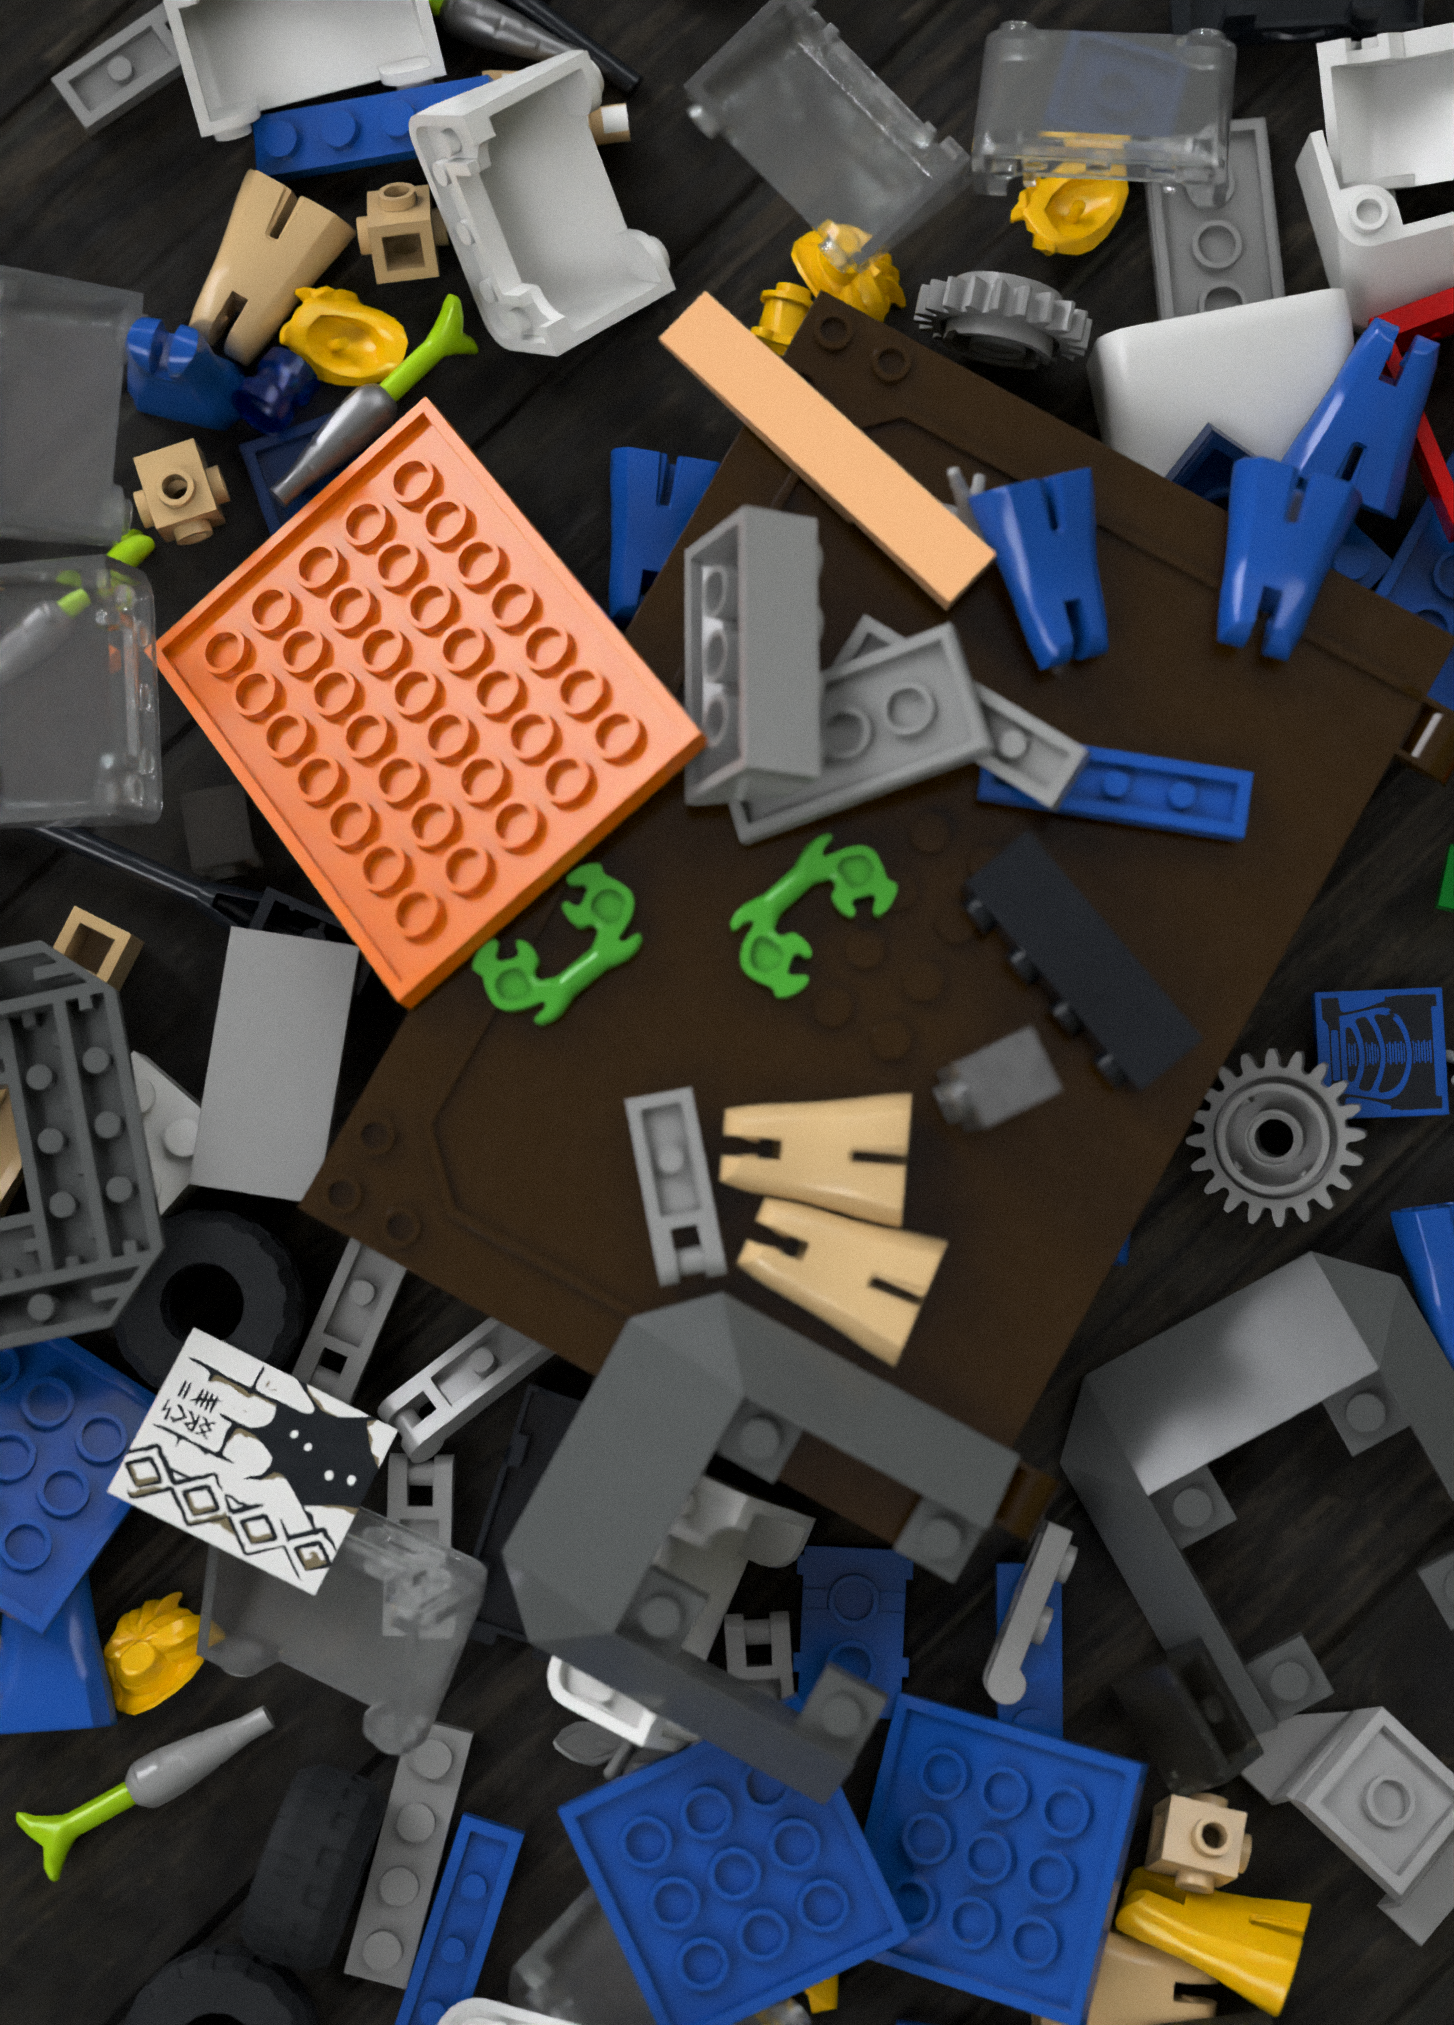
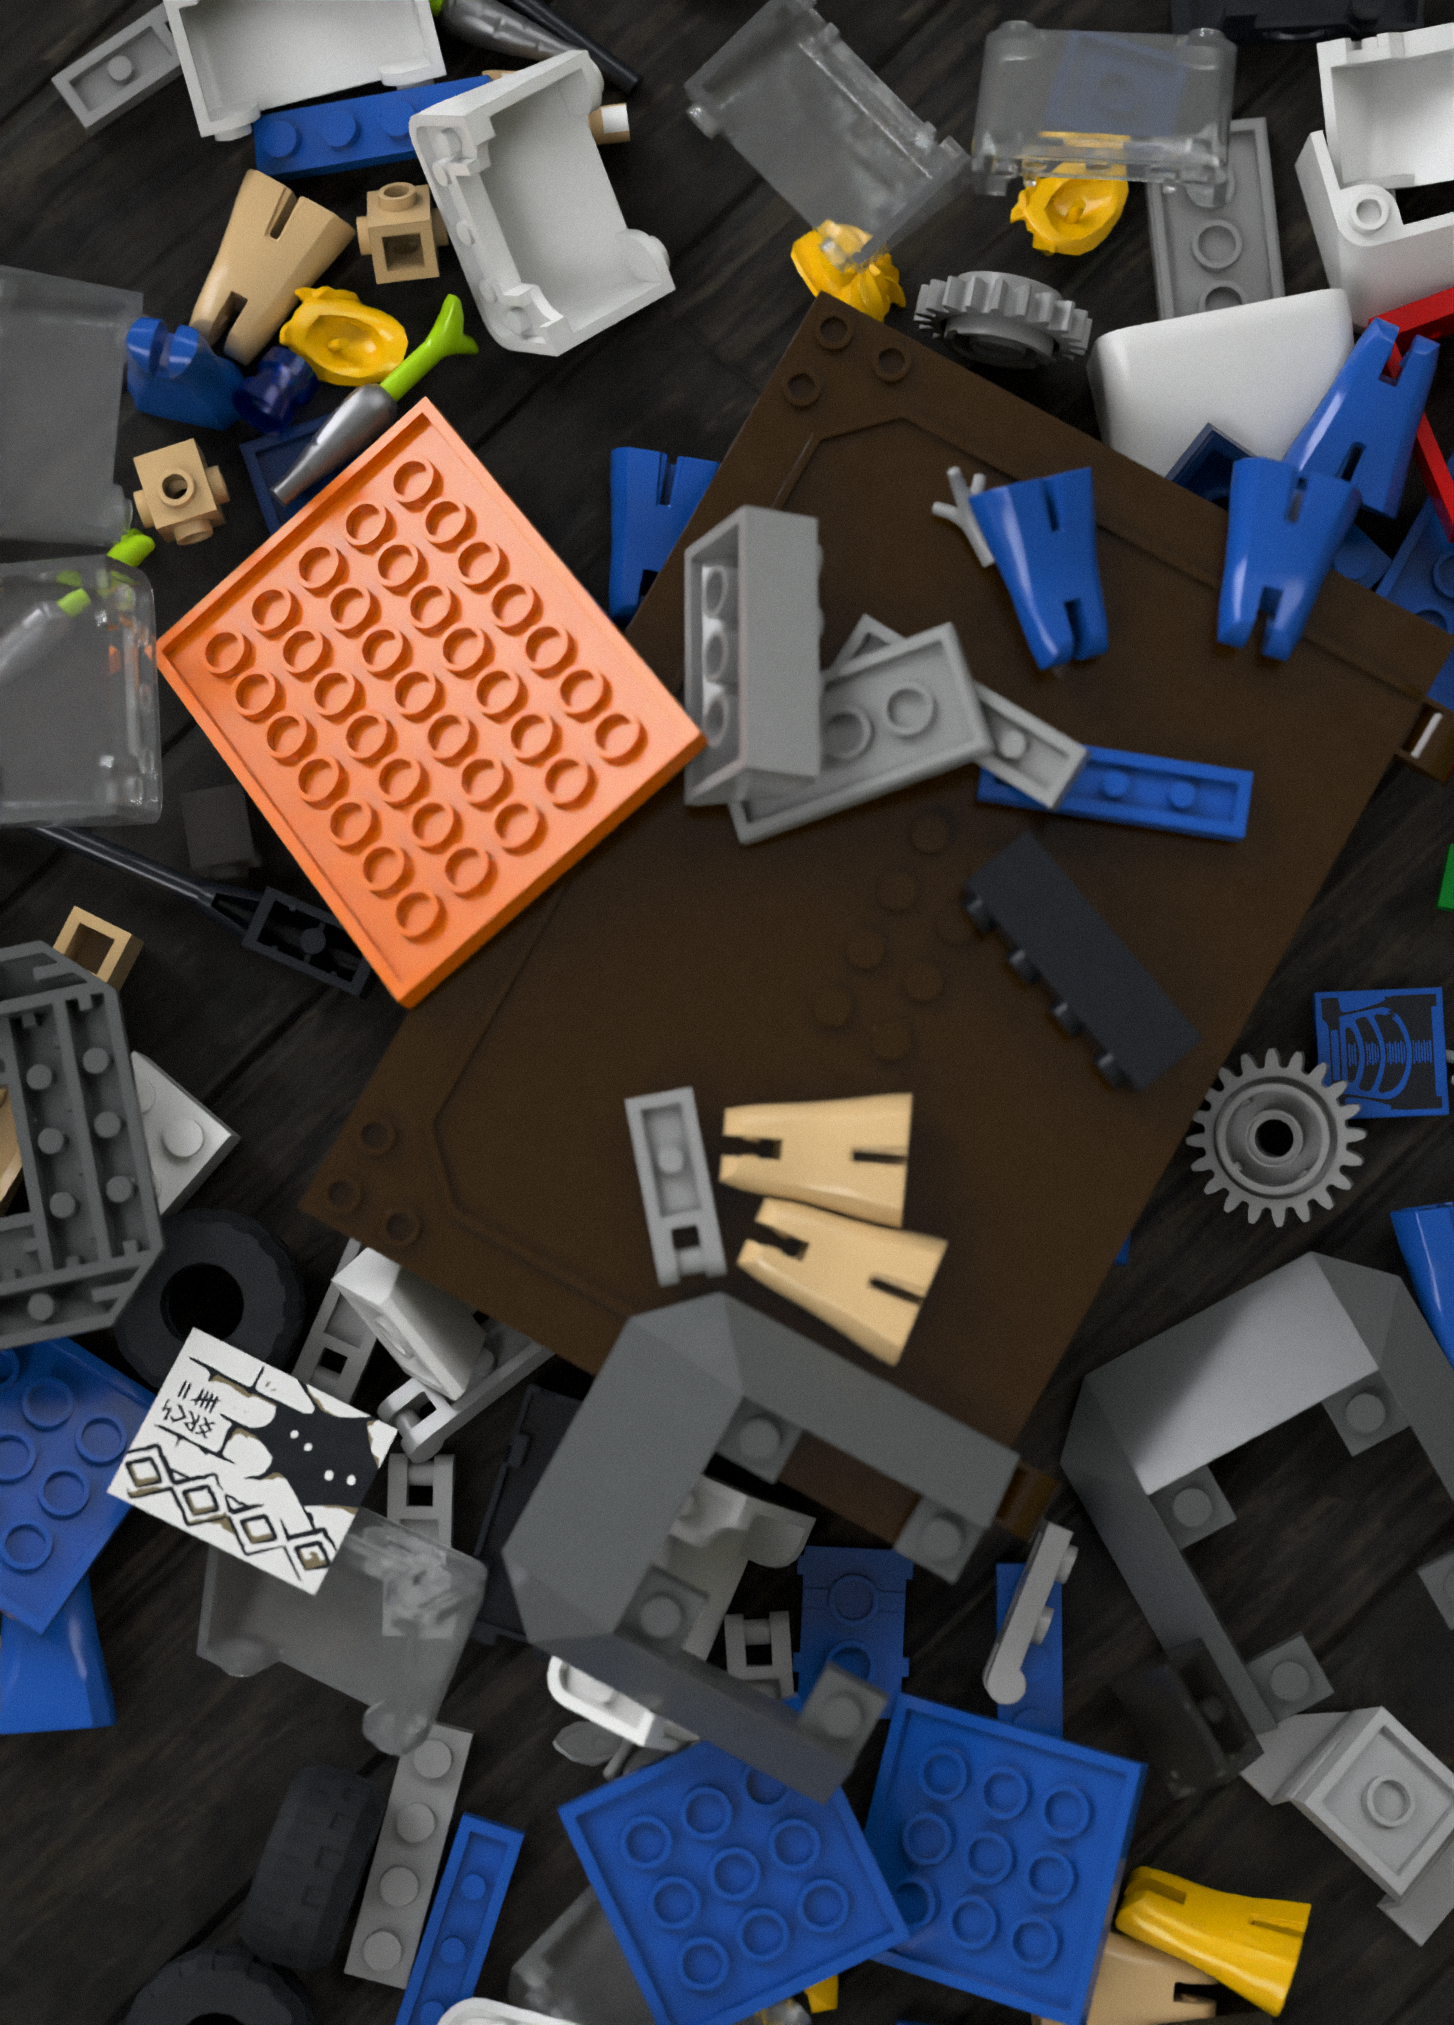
light grey piece [16,1705,275,1882] -> none
yellow hat [103,1592,221,1715] -> none
light grey tile [189,926,362,1202] -> none
bright green helmet [472,863,643,1026] -> none
light nougat slope [659,291,996,611] -> none
bright green helmet [730,833,897,999] -> none
yellow brick [750,282,814,356] -> none
flat silver brick [932,1027,1062,1133] -> none
tan brick [1144,1792,1252,1894] -> none
none -> white slope [331,1247,486,1401]

